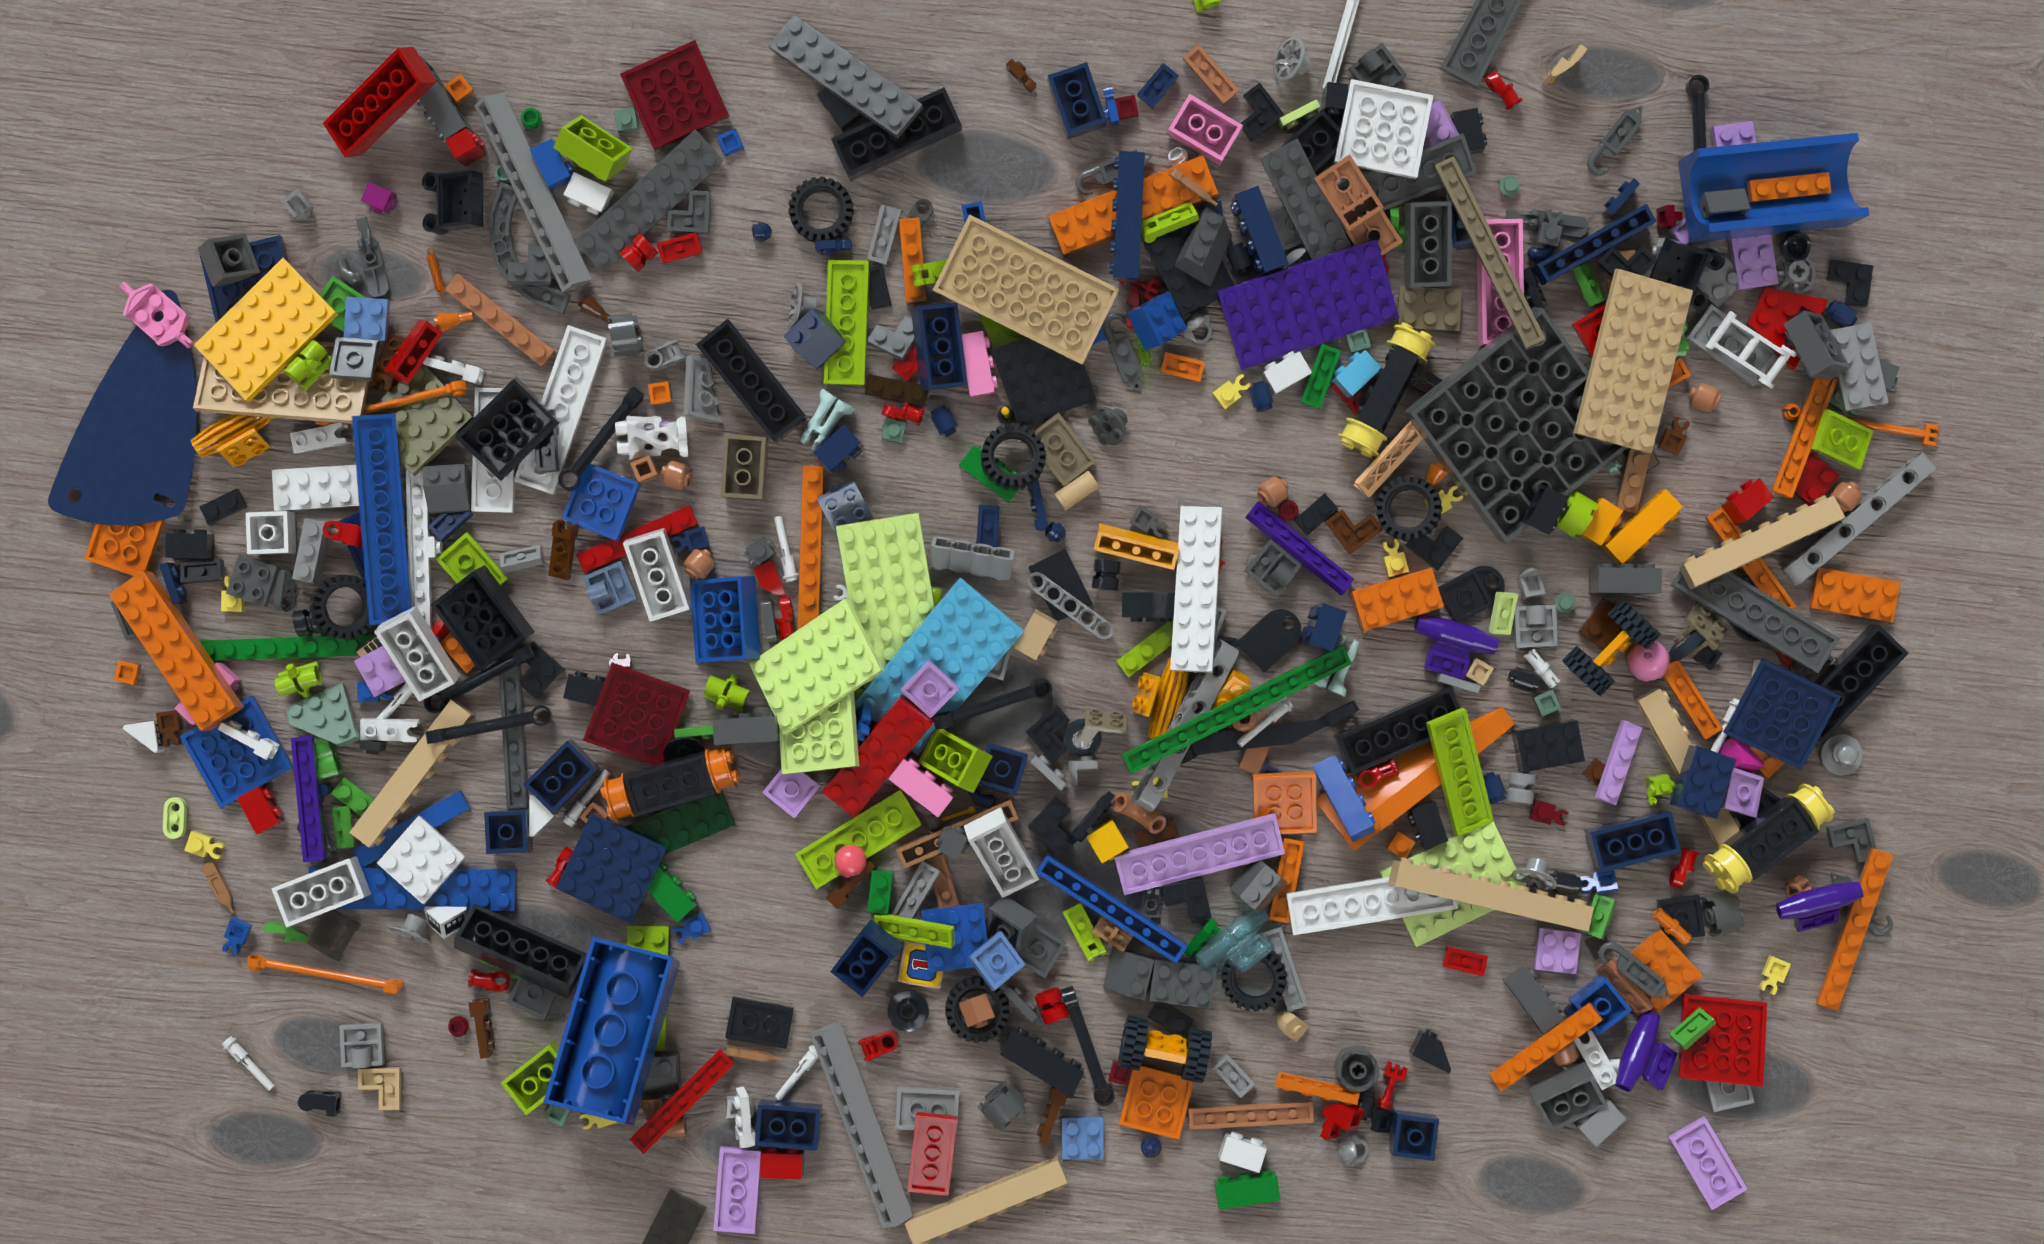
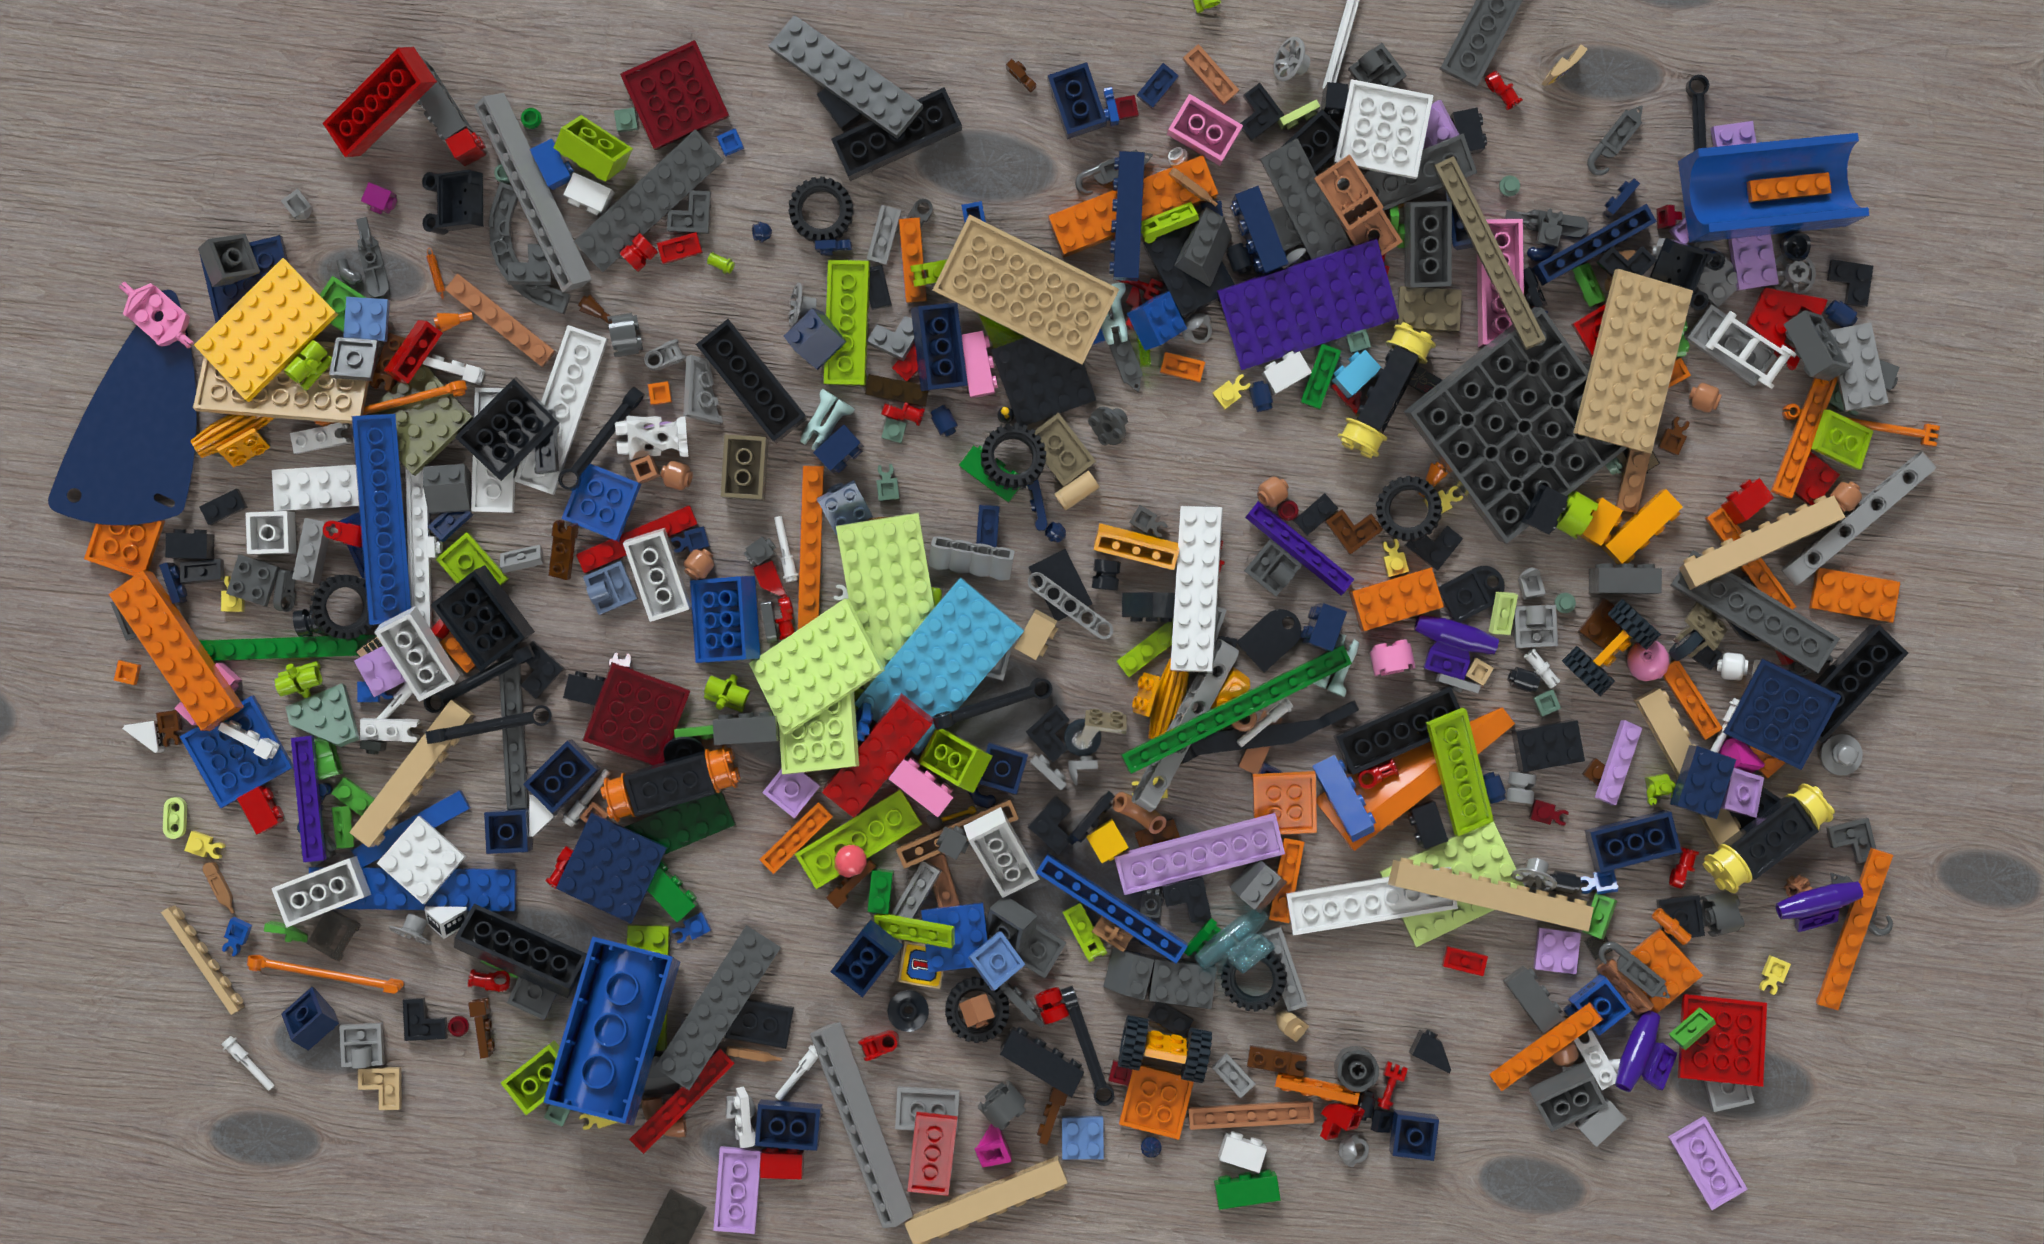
black leg [298,1090,342,1117] -> none
orange plate [444,73,475,104] -> none
lavender plate [900,659,959,718] -> none
light nougat fence [1353,421,1423,498] -> none
orange plate [1386,831,1416,858] -> none
dark grey hinge [1698,188,1751,219] -> none
none -> tan plate [161,906,245,1015]
none -> dark blue slope [281,987,339,1051]
none -> black plate [403,997,448,1041]
none -> dark grey plate [654,925,781,1090]
none -> lime pin [707,252,735,274]
none -> orange plate [759,802,833,874]
none -> sand green plate [876,464,900,501]
none -> dark pink slope [974,1124,1012,1168]
none -> light aqua piece [1101,283,1128,345]
none -> reddish brown plate [1247,1045,1307,1077]
none -> bright pink brick [1370,639,1416,676]
none -> white head [1717,653,1748,681]

